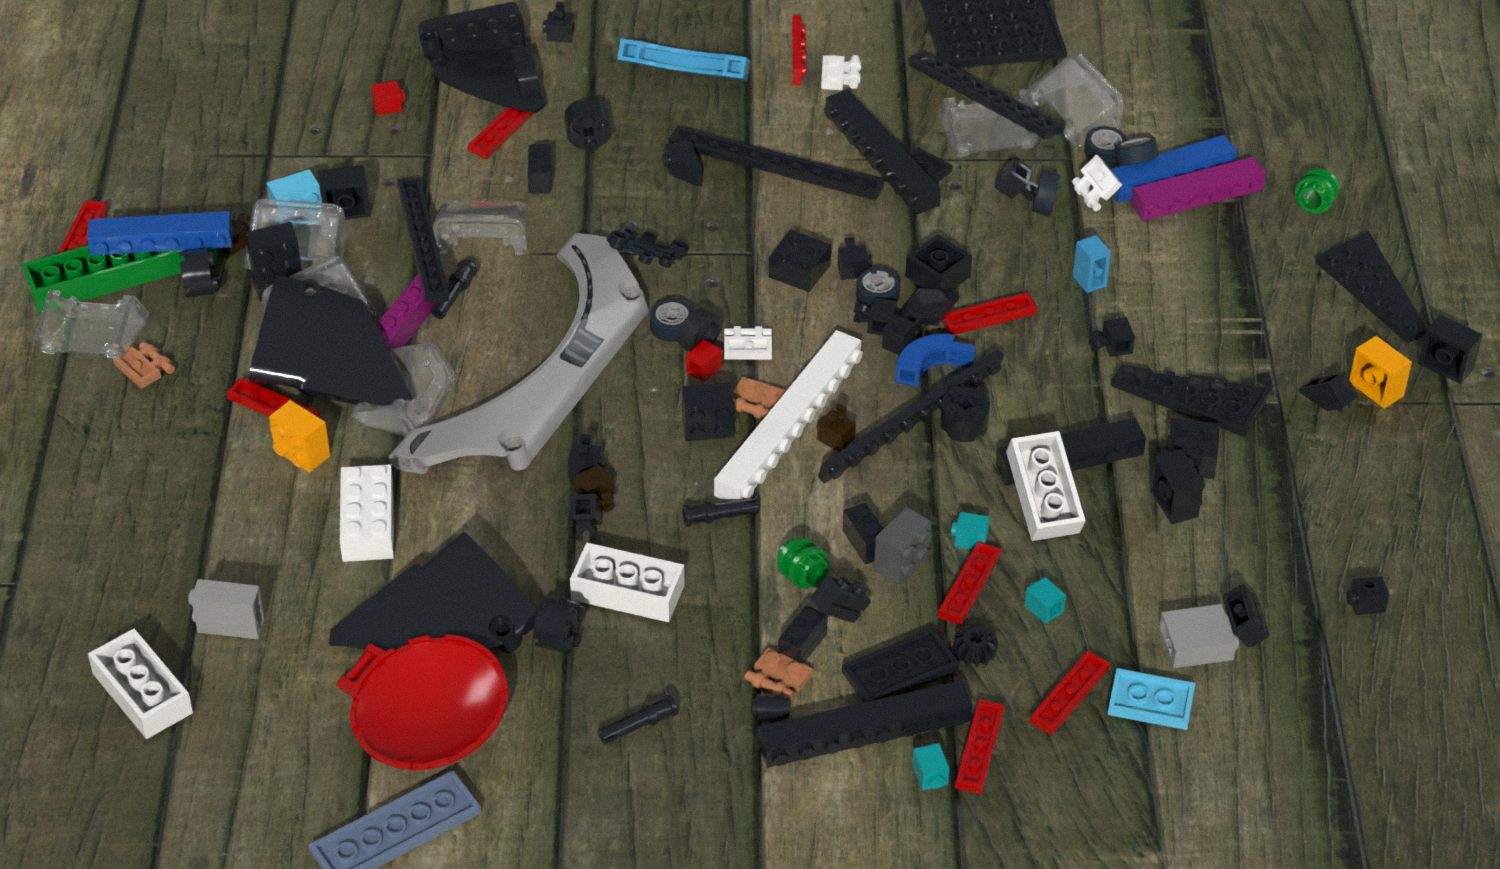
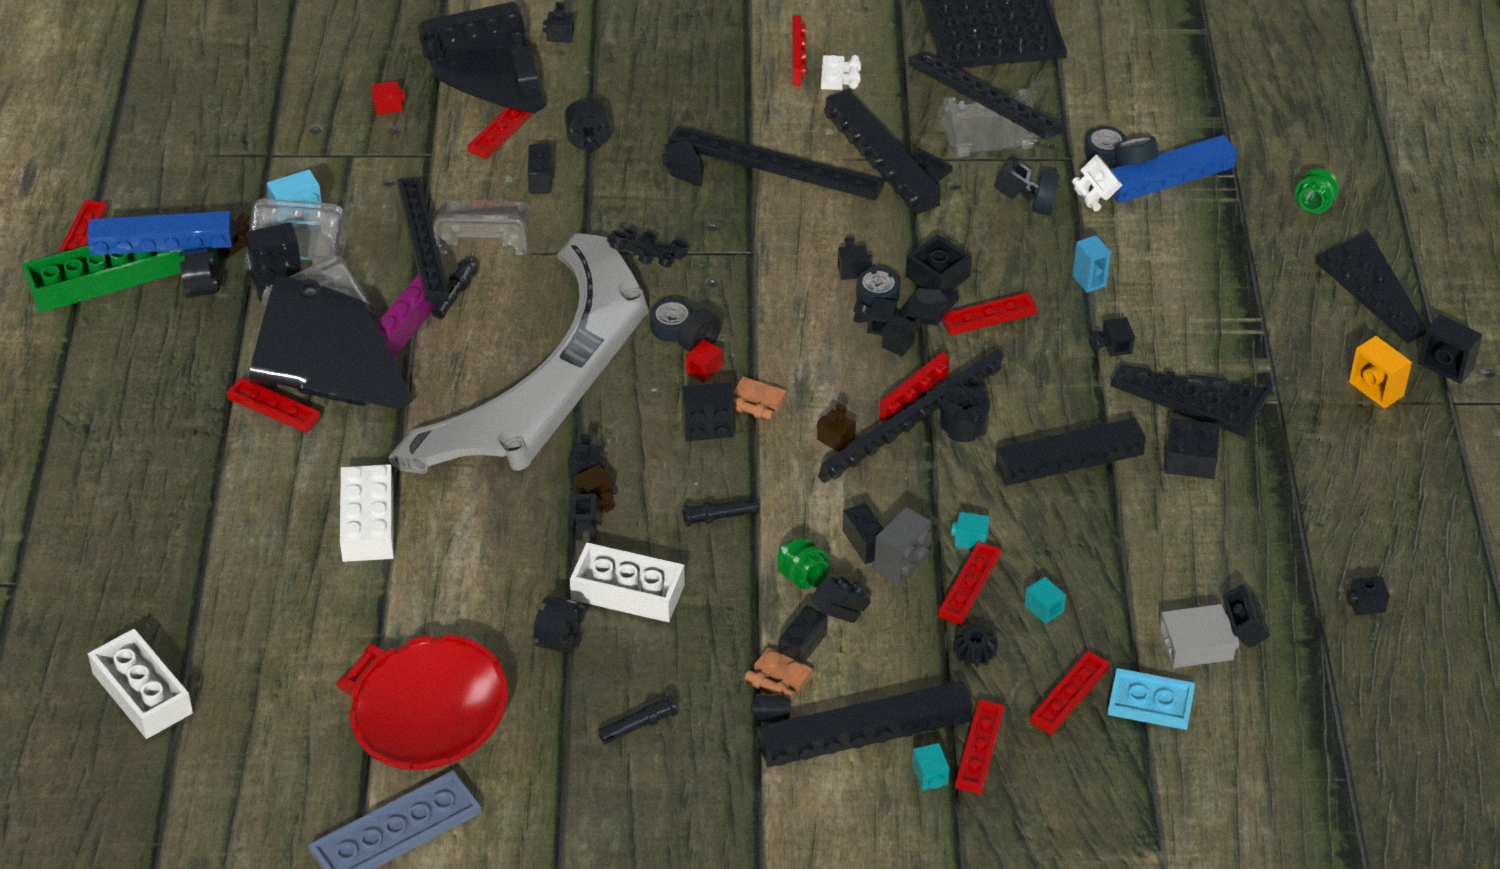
clear windscreen [33,290,150,359] -> none
nougat plate [113,342,175,389] -> none
light grey brick [189,579,265,639] -> none
light orange brick [269,400,330,473] -> none
black brick [318,165,370,222] -> none
black panel [329,532,538,653] -> none
clear windscreen [352,341,455,436] -> none
dark azure arch [617,38,751,82] -> none
white brick [714,330,863,502] -> none
white plate [724,326,772,360] -> none
black brick [769,230,831,292] -> none
black plate [842,628,959,703] -> none
blue arch [895,334,976,387] -> none
white brick [1006,431,1086,541] -> none
clear windscreen [1028,53,1123,147] -> none
magenta brick [1131,156,1266,221] -> none
black brick [1150,449,1205,524] -> none
black slope [1298,372,1358,412] -> none
none -> red plate [879,352,950,422]

